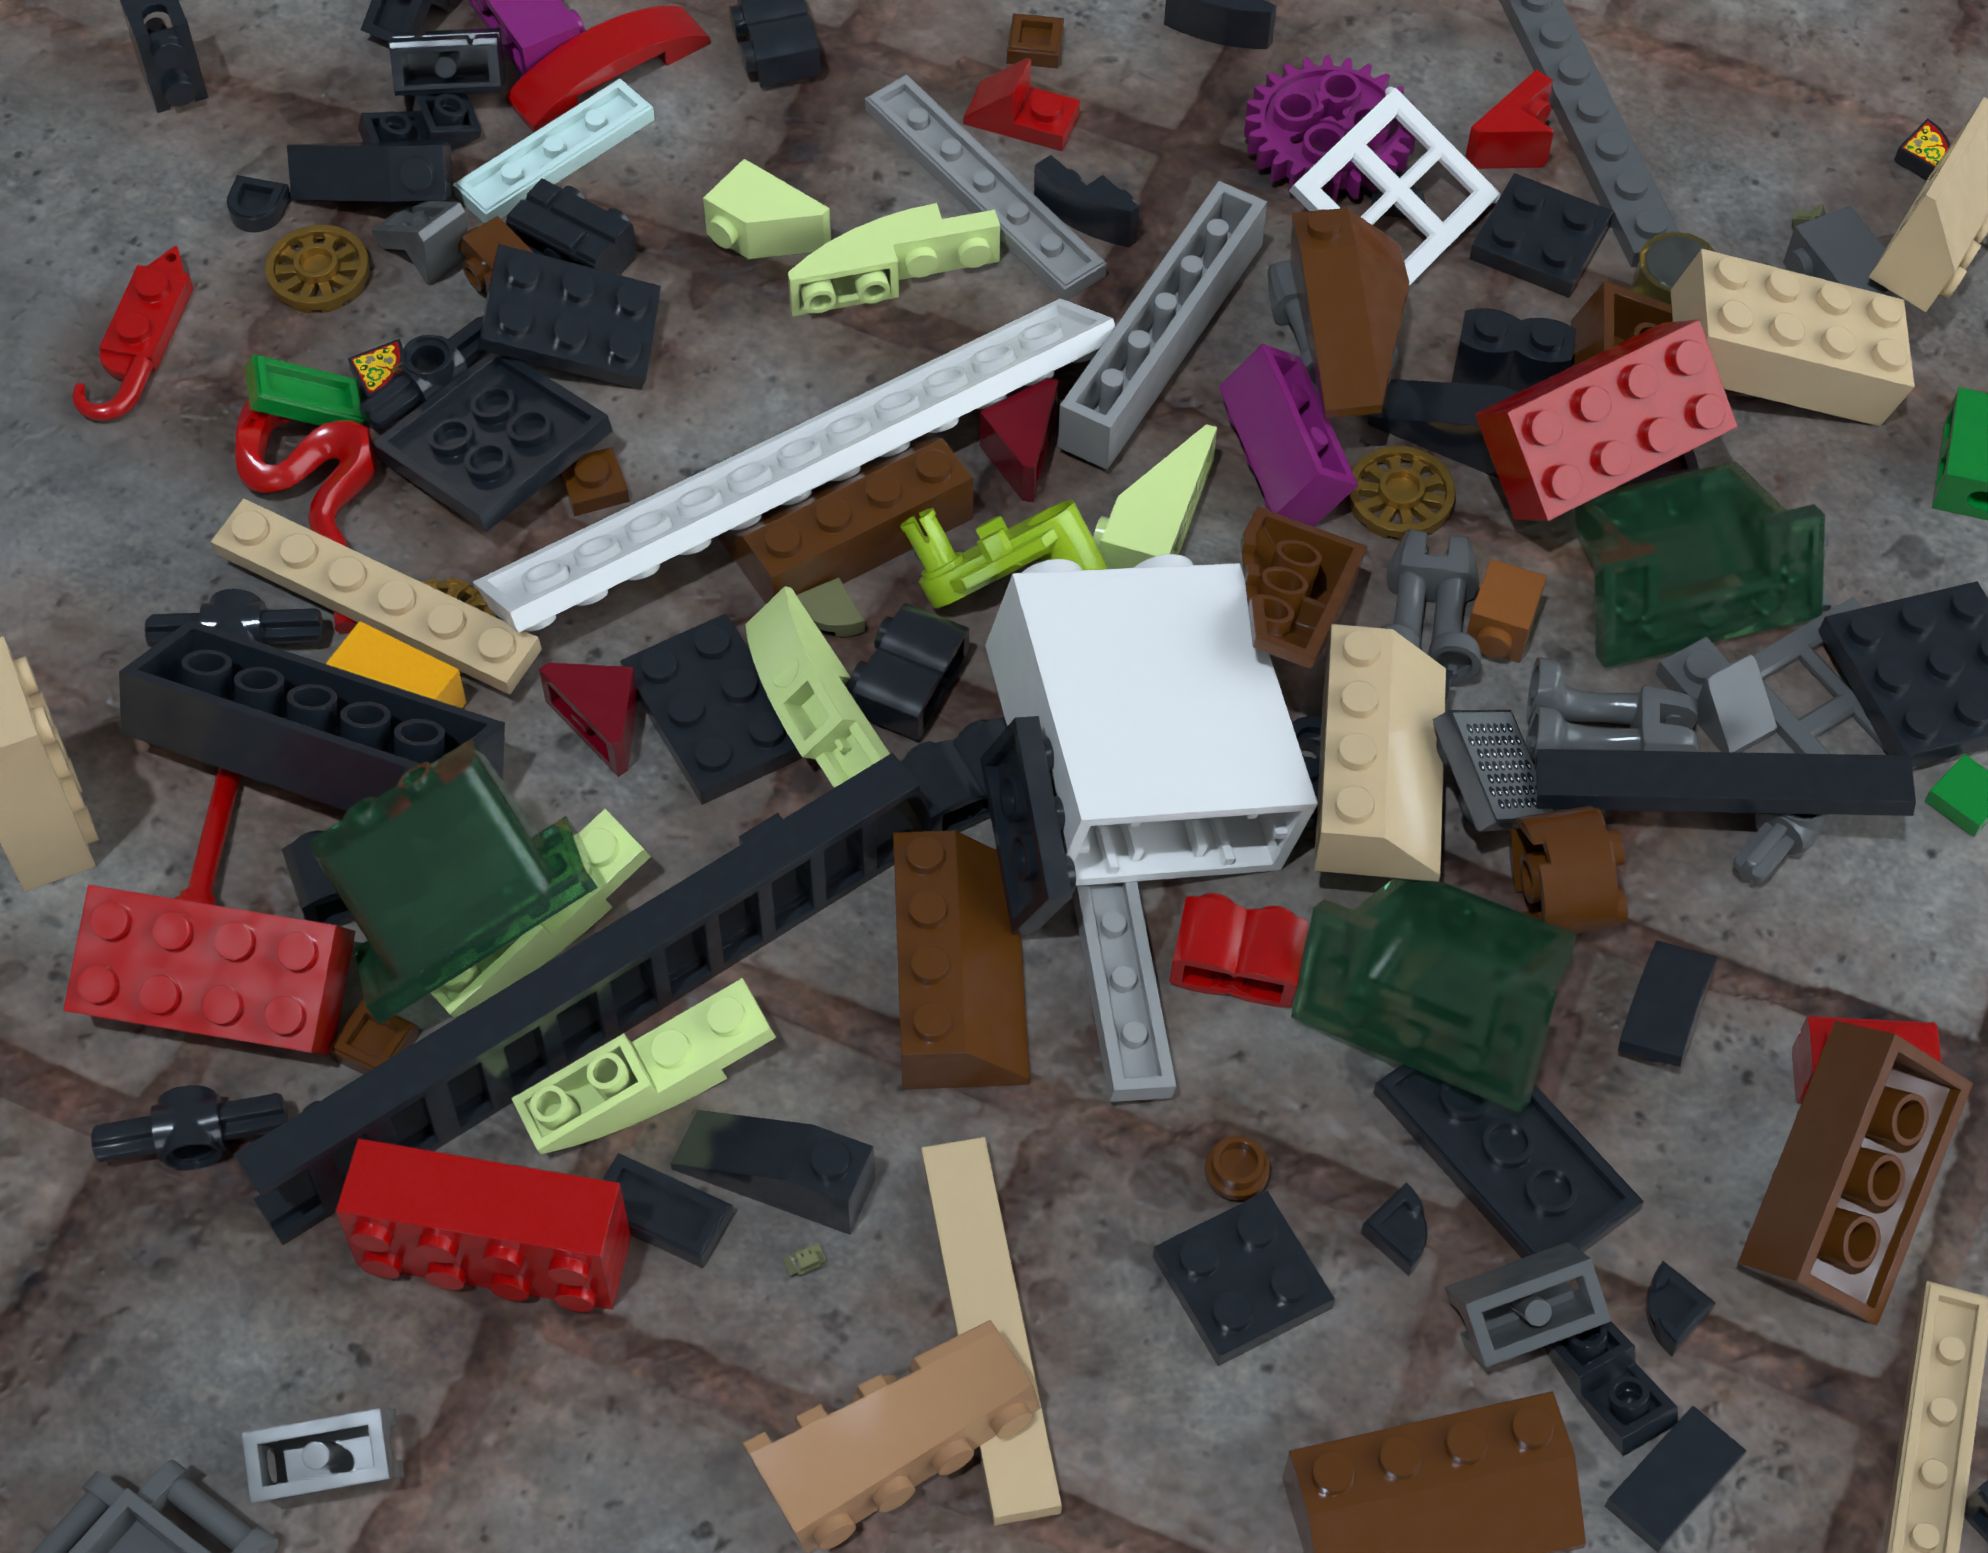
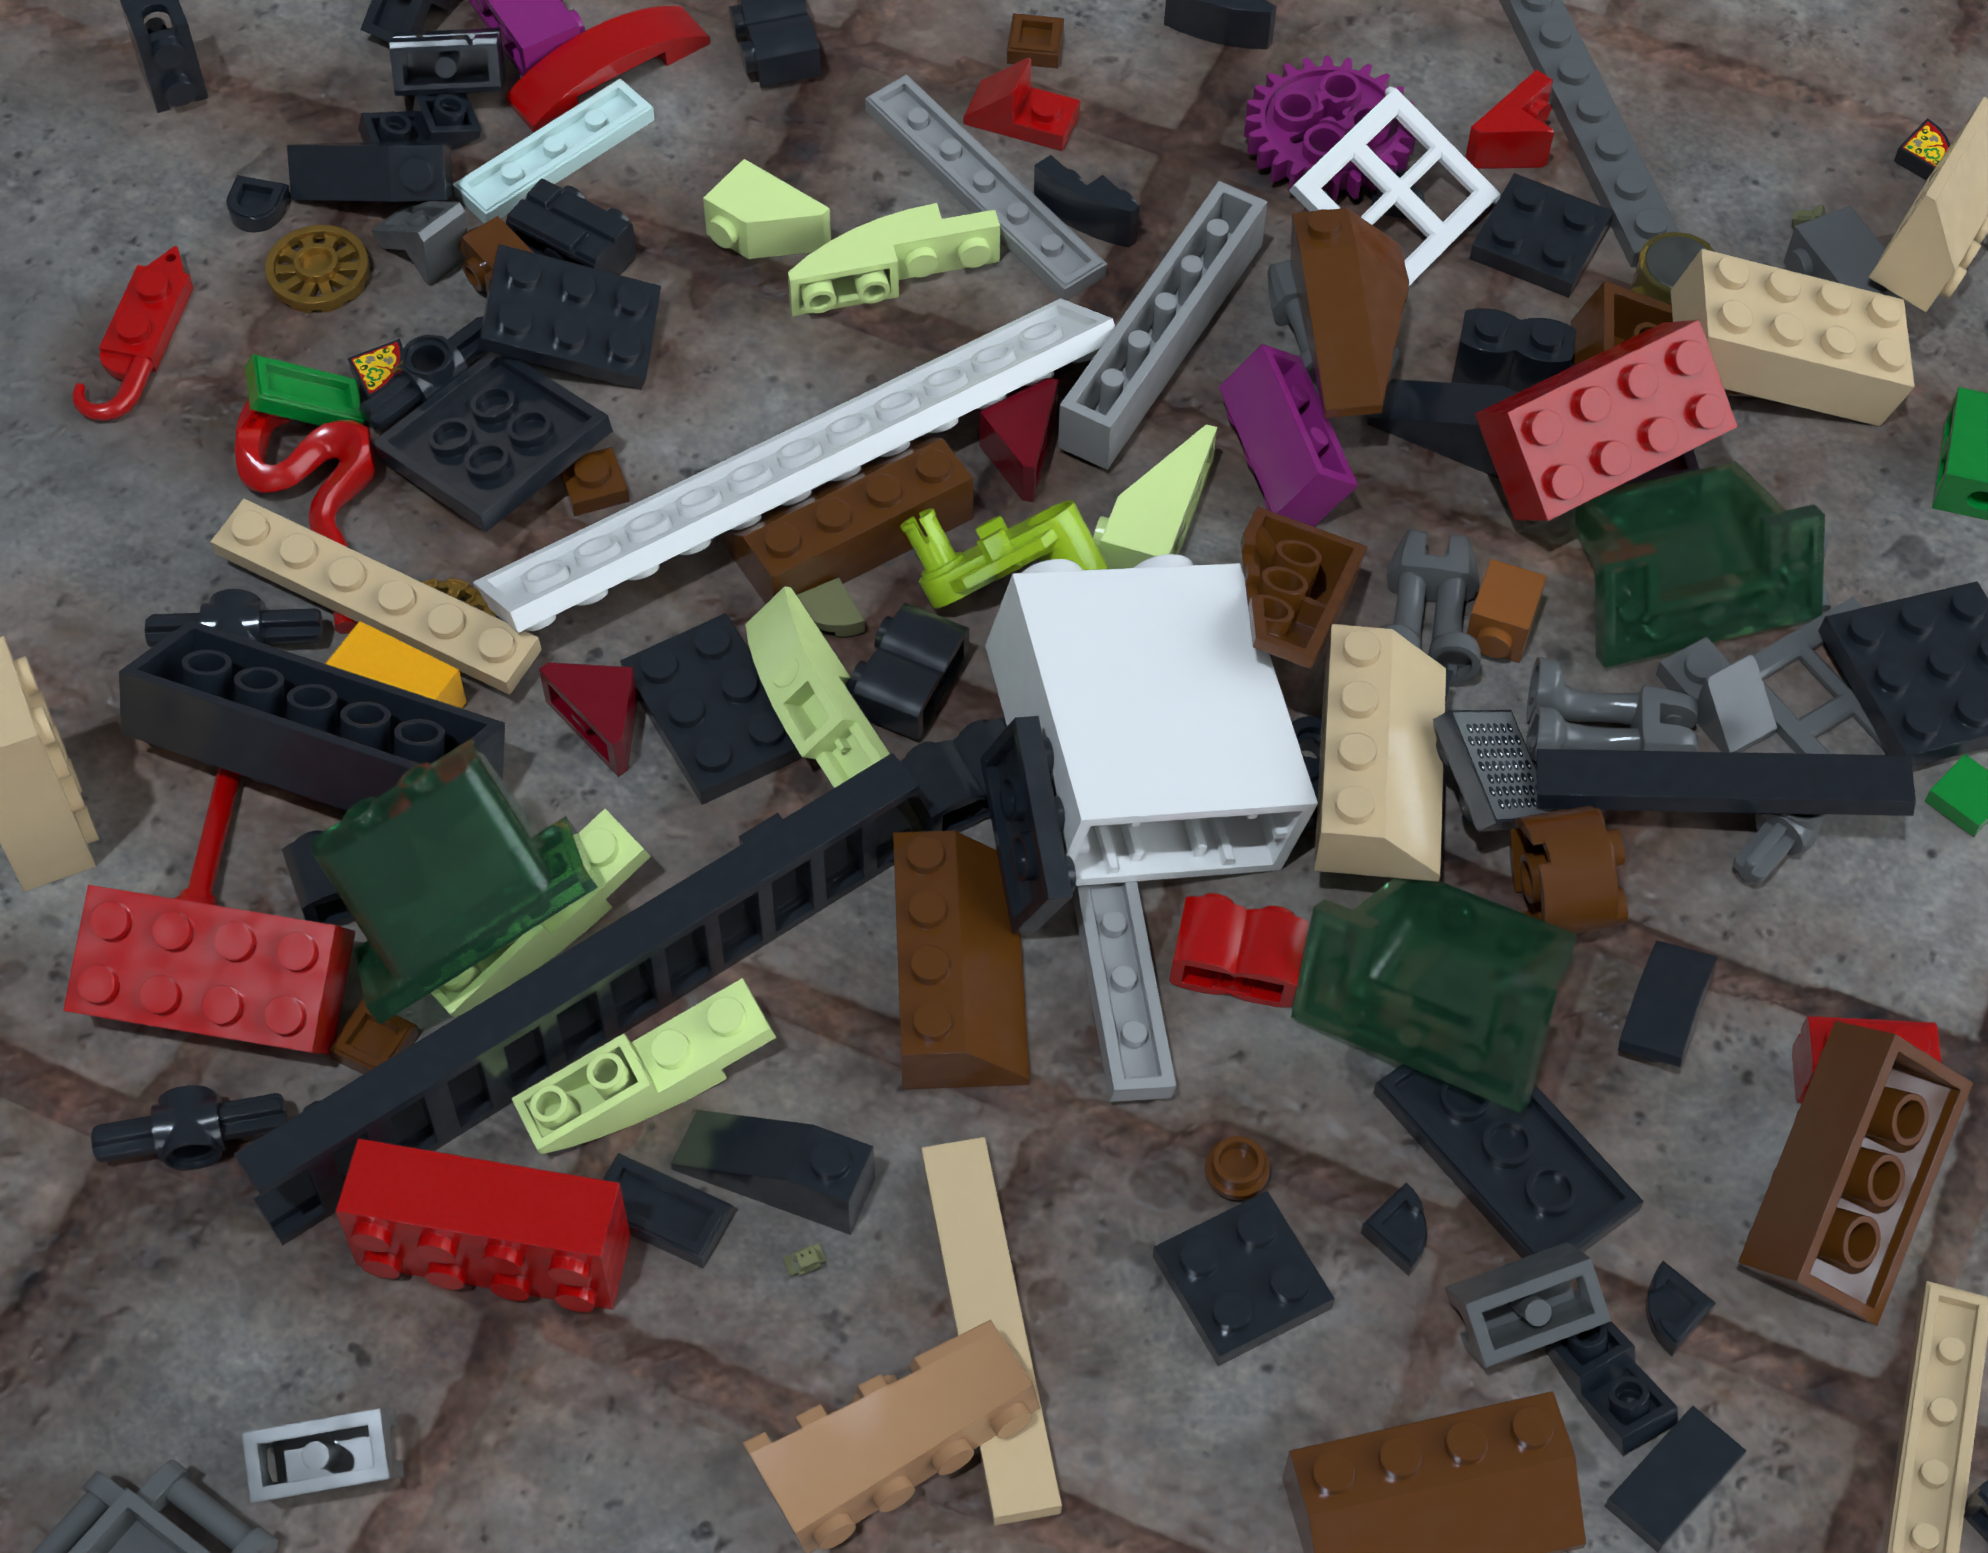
pearl gold wheel [1347,446,1455,541] -> none

